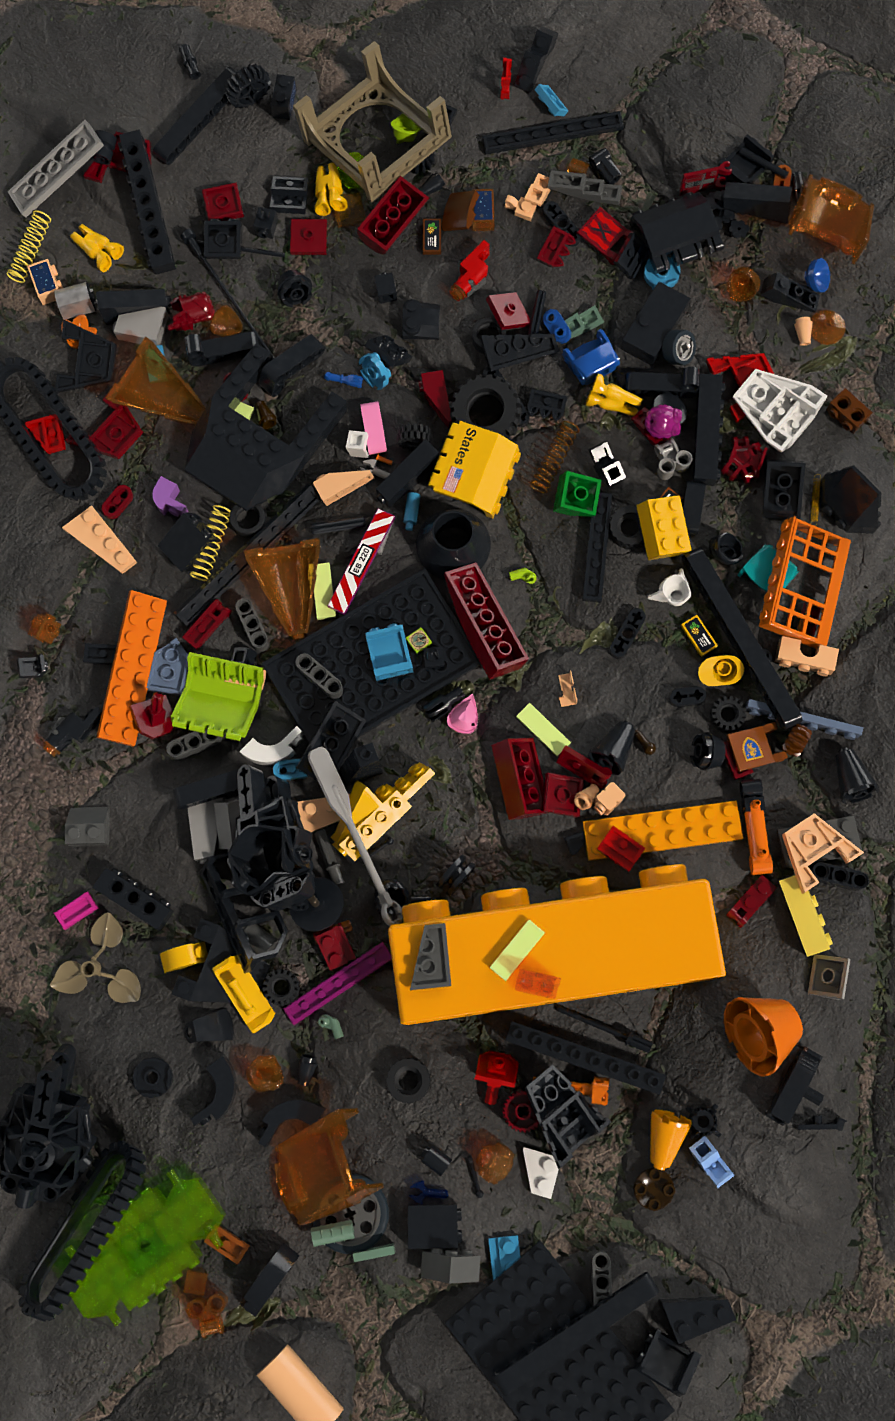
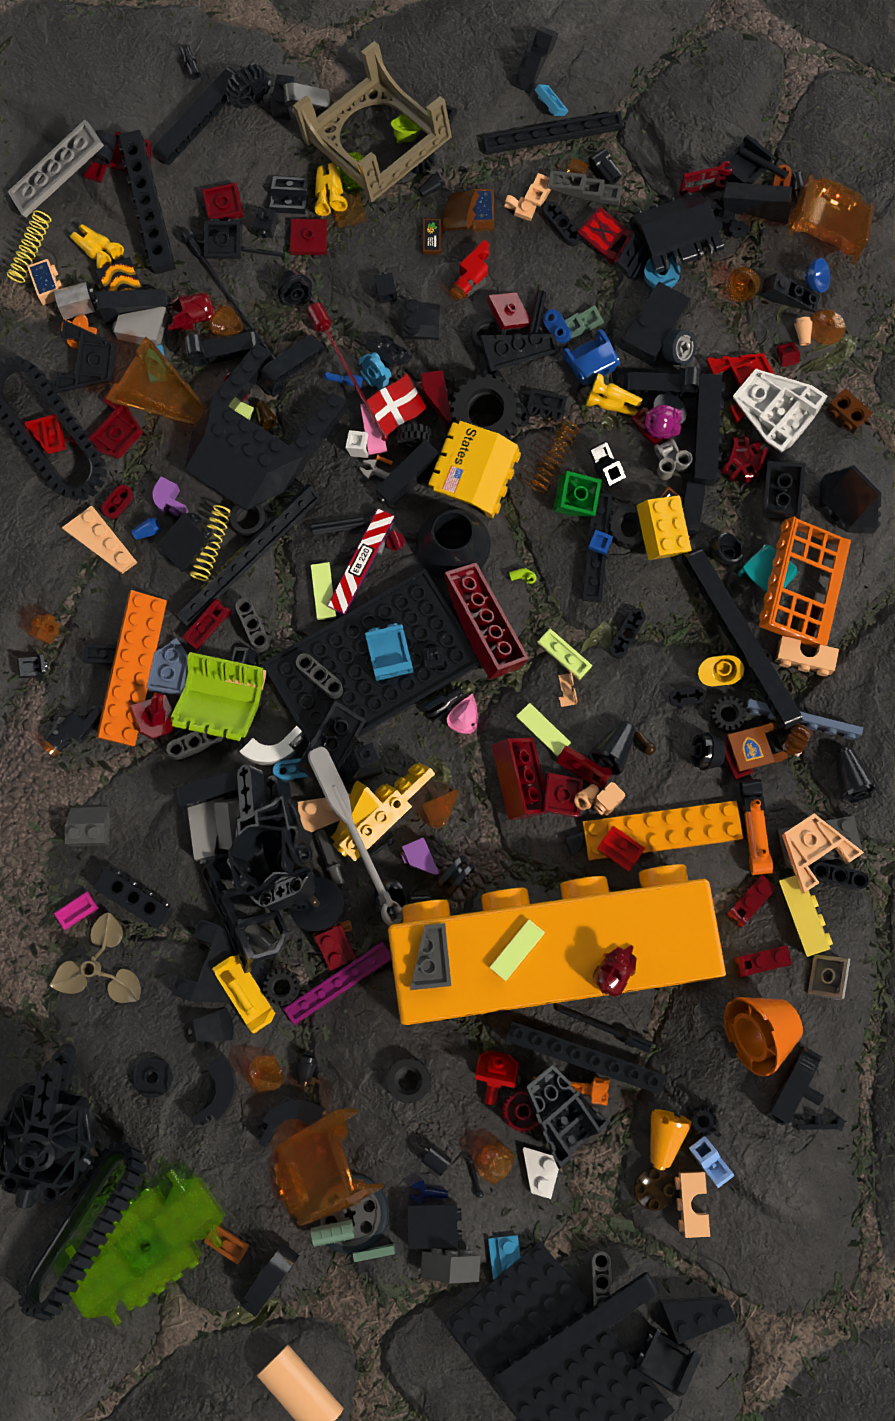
yellow brick [160,942,208,973] -> none
clear orange tile [183,1270,209,1296] -> none
clear orange piece [186,1292,228,1339] -> none
clear orange cone [244,538,320,640] -> none
light nougat slope [313,470,375,506] -> none
sand green arm [318,1015,344,1039] -> none
dark red brick [357,176,429,254] -> none
dark azure cylinder [403,492,421,531] -> none
tile [406,628,432,654] -> none
red piece [501,58,512,99] -> none
clear orange bracket [515,969,561,999] -> none
dark red plate [537,226,576,268] -> none
white piece [648,568,691,606] -> none
tile [681,615,718,657] -> none
yellow piece [810,474,821,525] -> none
none -> slope [96,257,143,291]
none -> blue cone [132,517,161,540]
none -> dark grey beam [283,83,330,113]
none -> flag [306,303,426,441]
none -> dark red plate [386,530,405,551]
none -> medium lavender slope [401,837,439,877]
none -> clear orange slope [422,789,459,829]
none -> yellowish green tile [537,629,592,681]
none -> blue plate [588,530,613,555]
none -> dark red helmet [592,945,637,997]
none -> light nougat arch [675,1171,710,1238]
none -> dark red plate [733,945,793,978]
none -> dark red slope [776,342,800,367]

